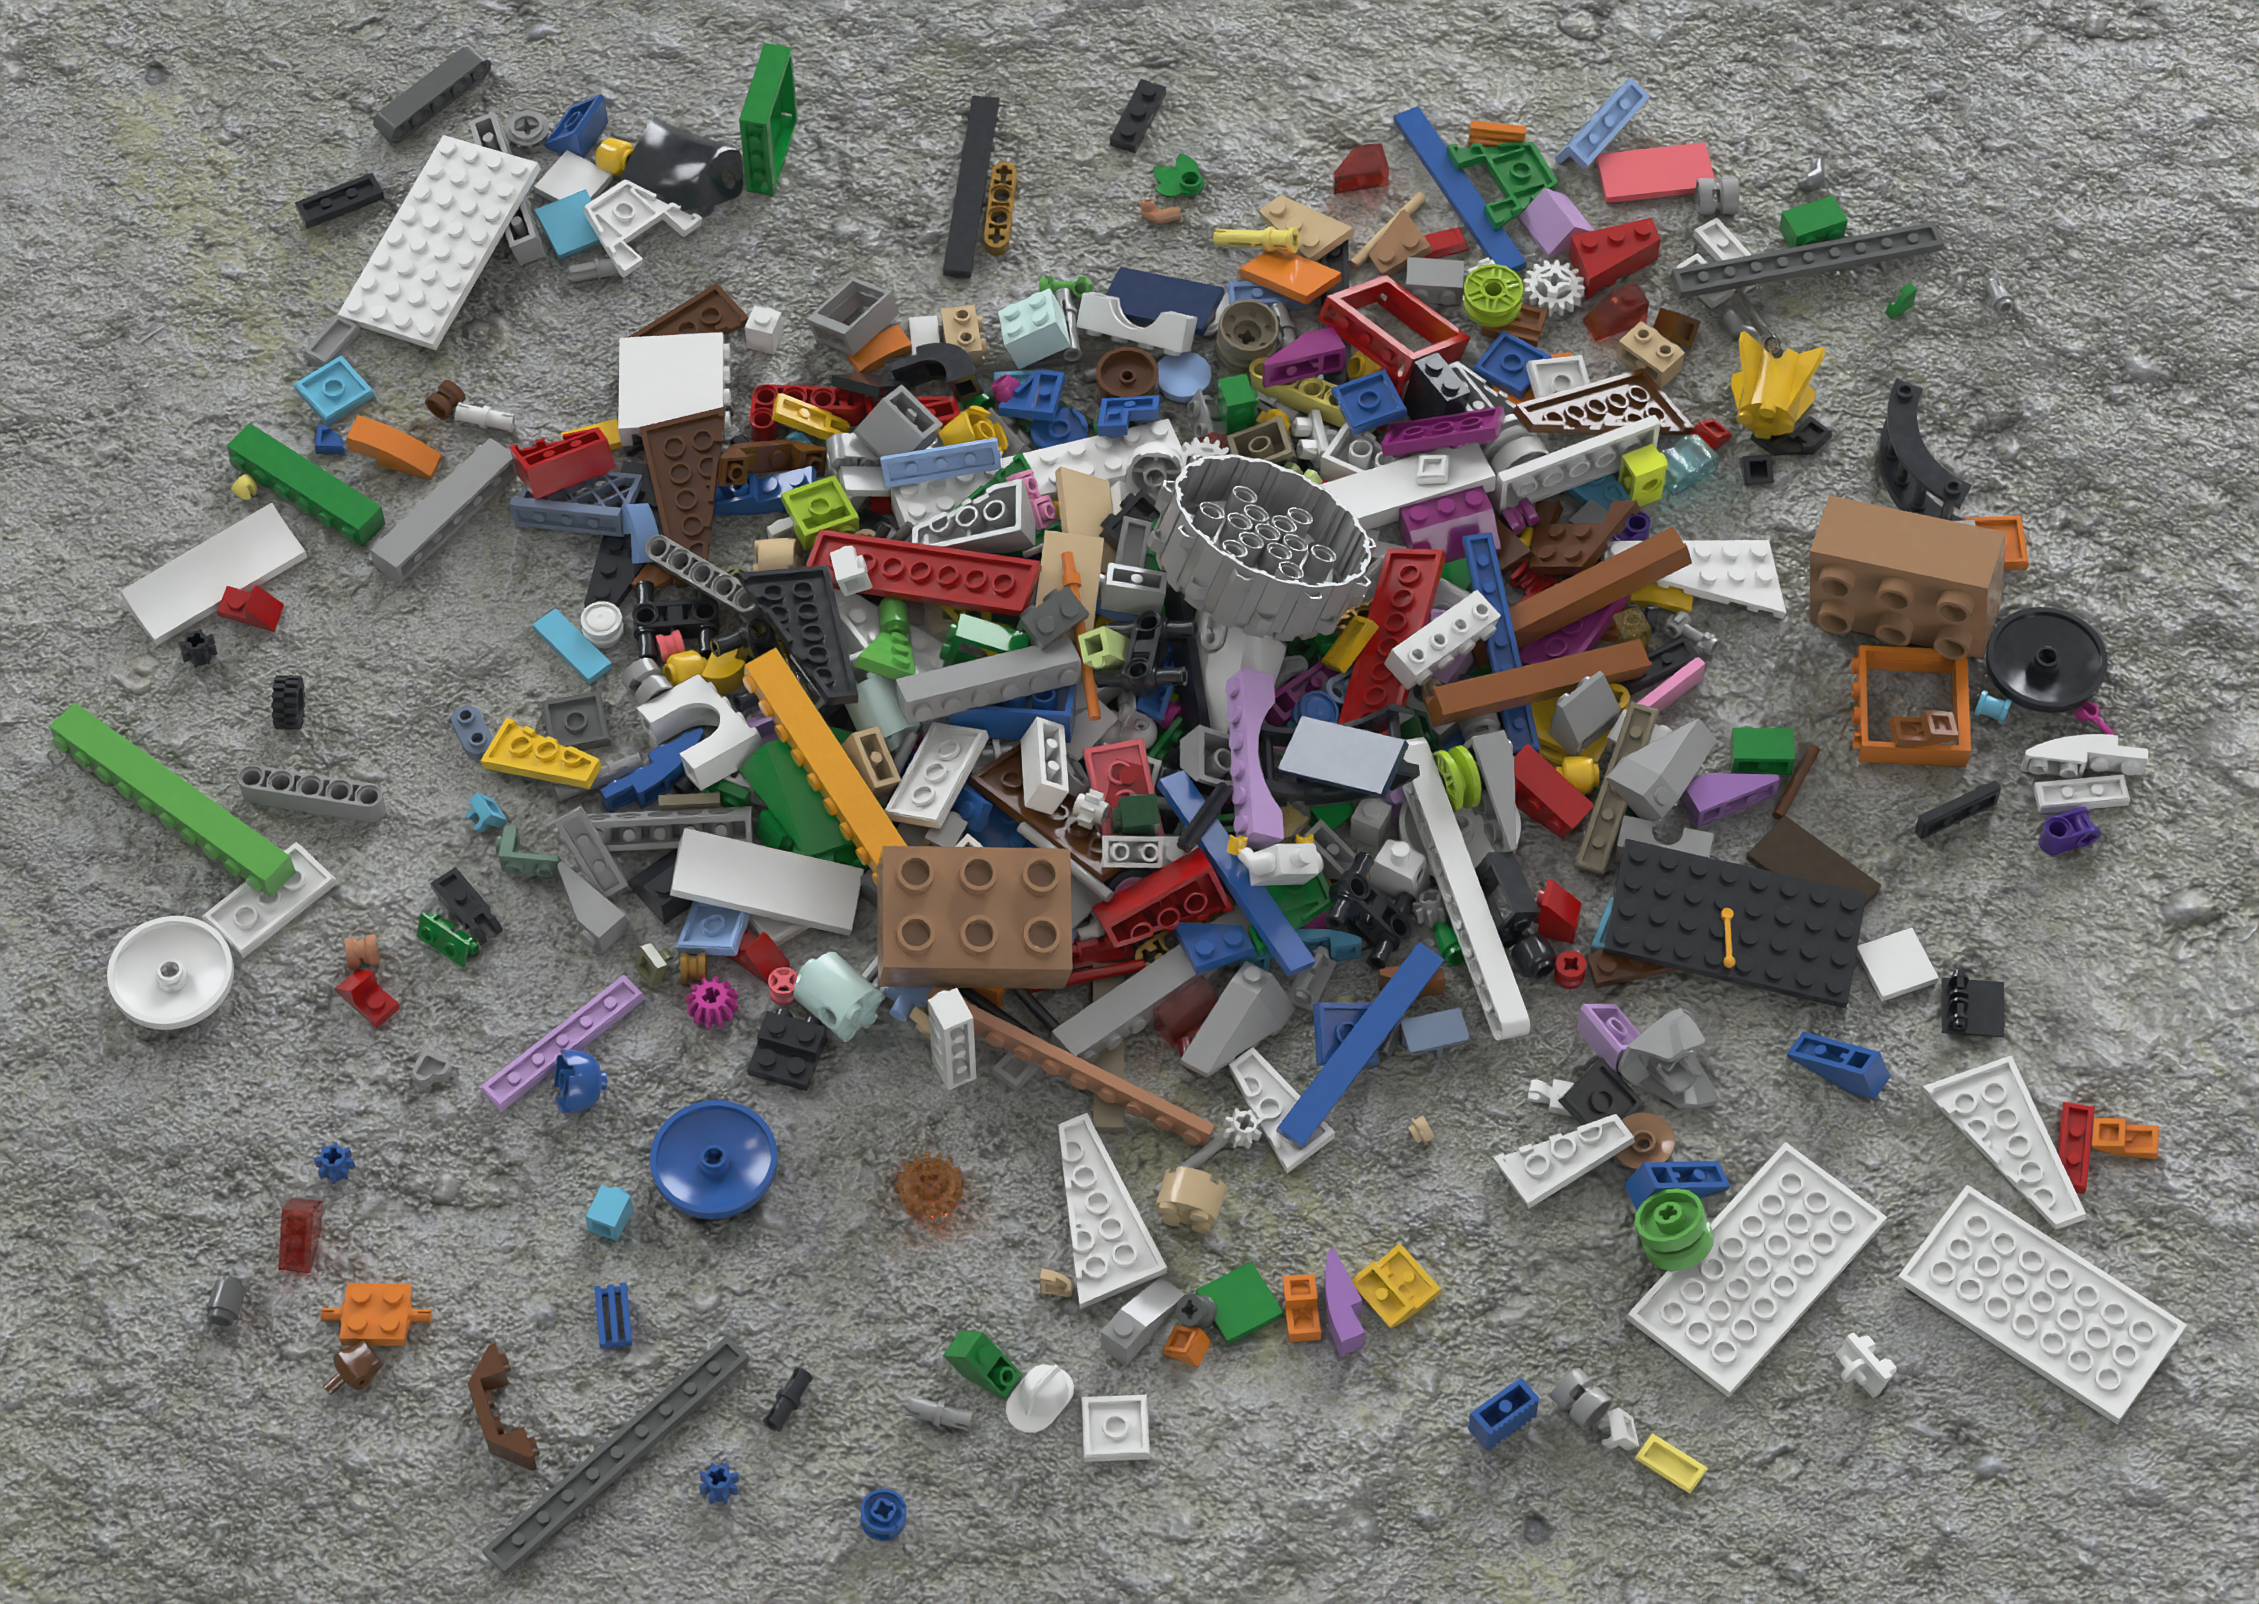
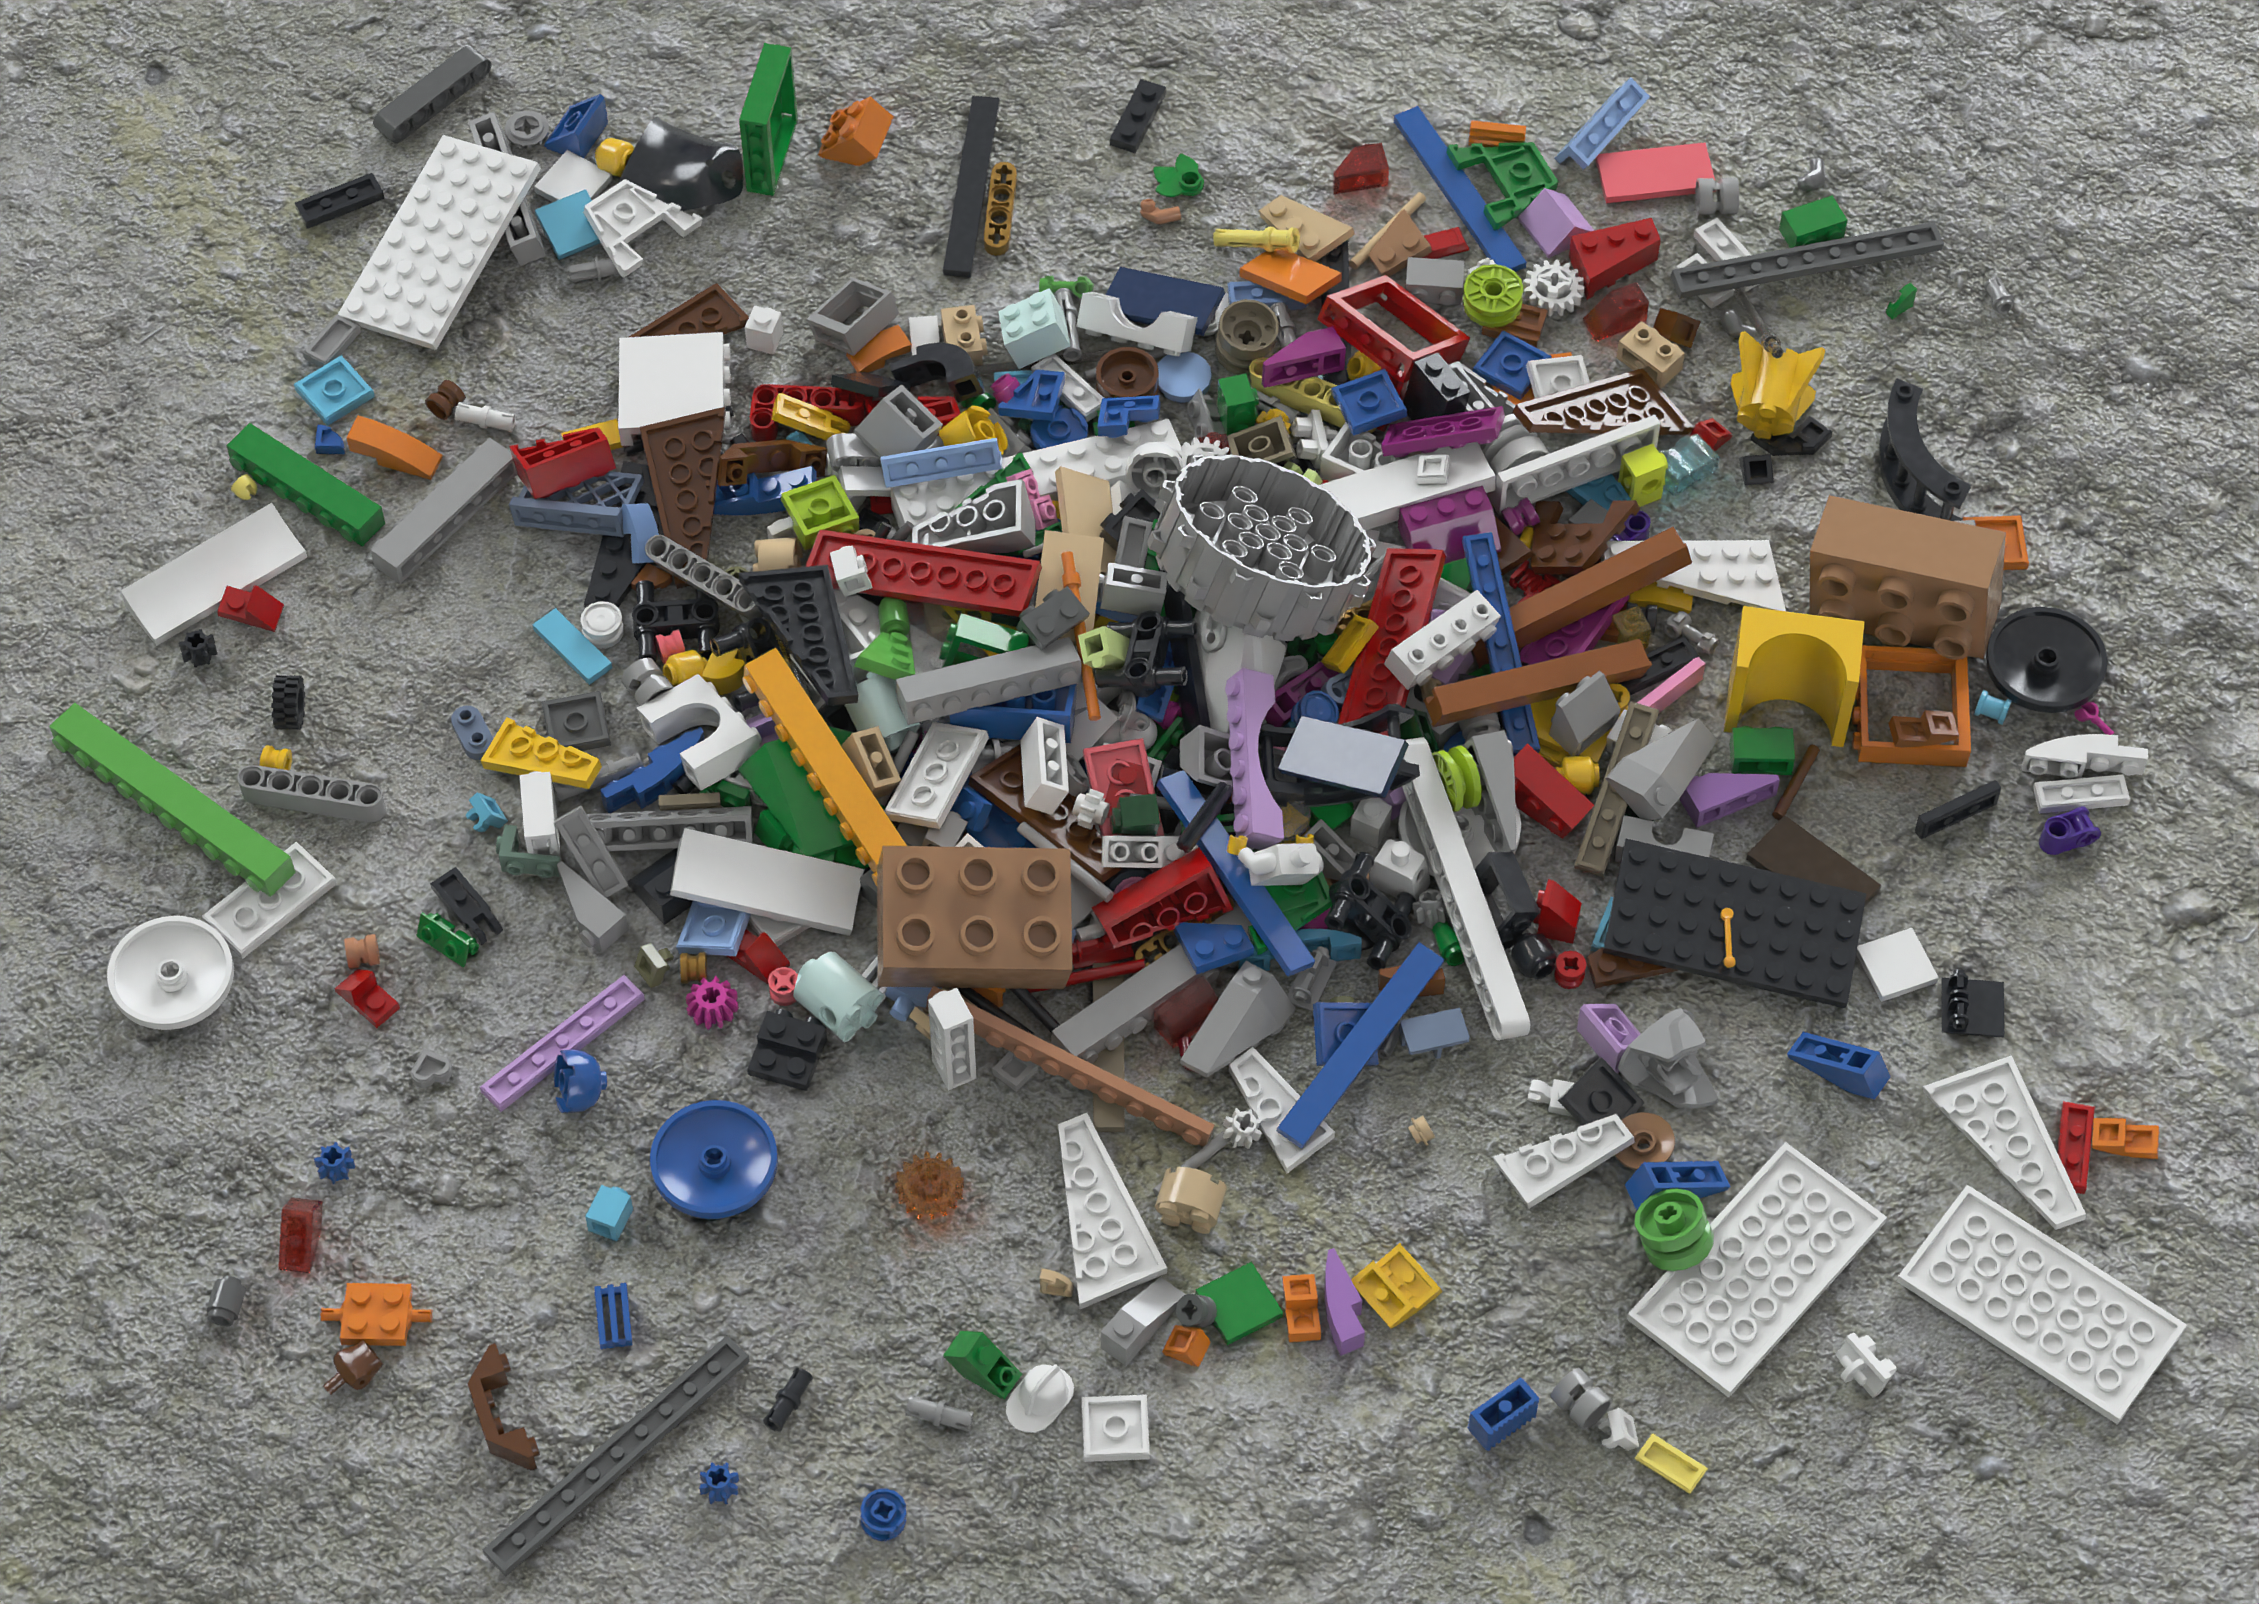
none -> yellow wheel [259,745,292,770]
none -> white window [520,771,561,859]
none -> orange slope [818,96,894,166]
none -> white tile [1031,354,1104,422]
none -> yellow piece [1724,606,1864,747]

